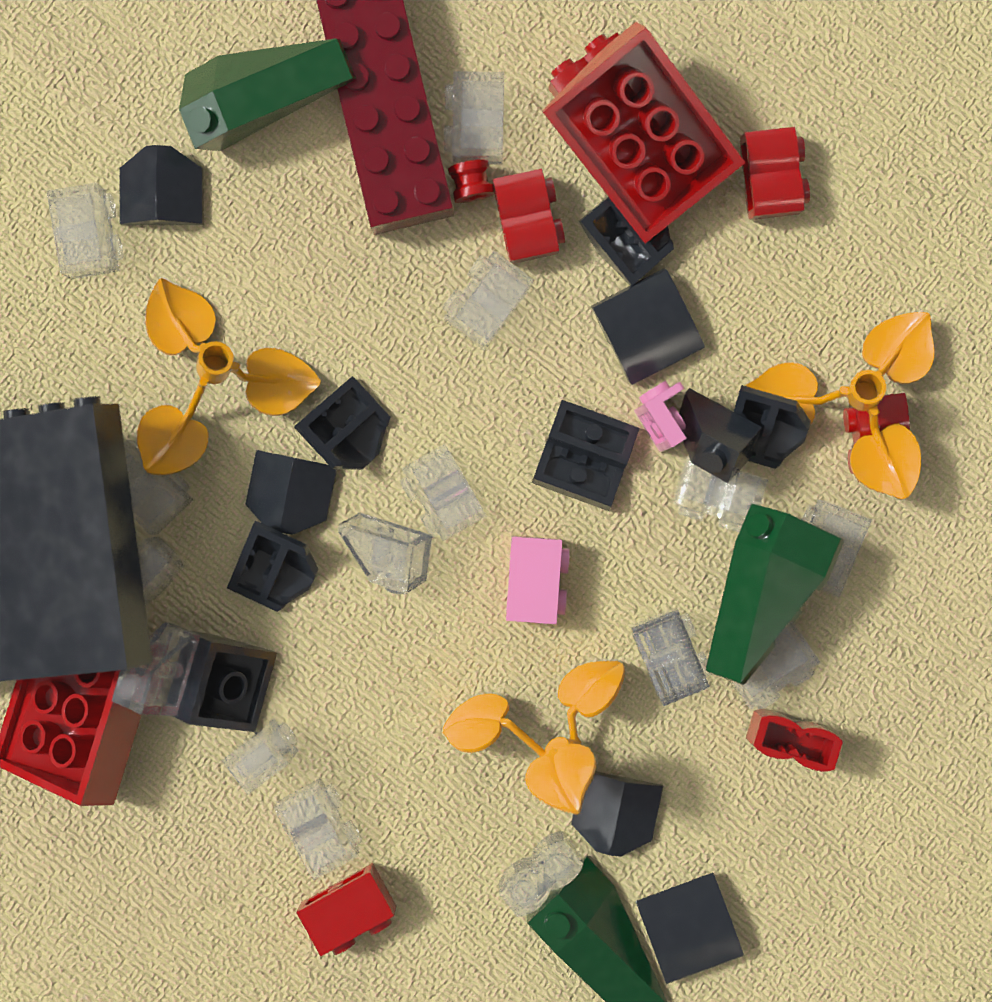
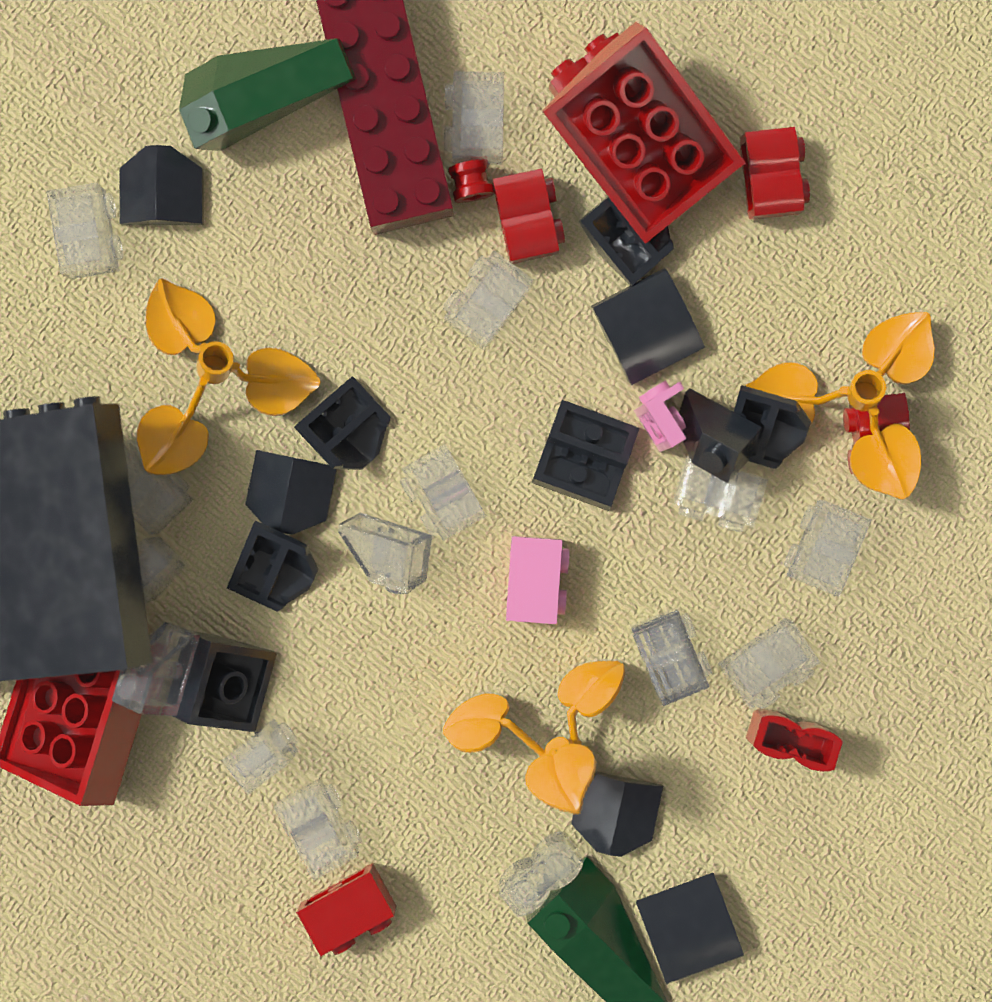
dark green wedge [705,503,844,685] -> none

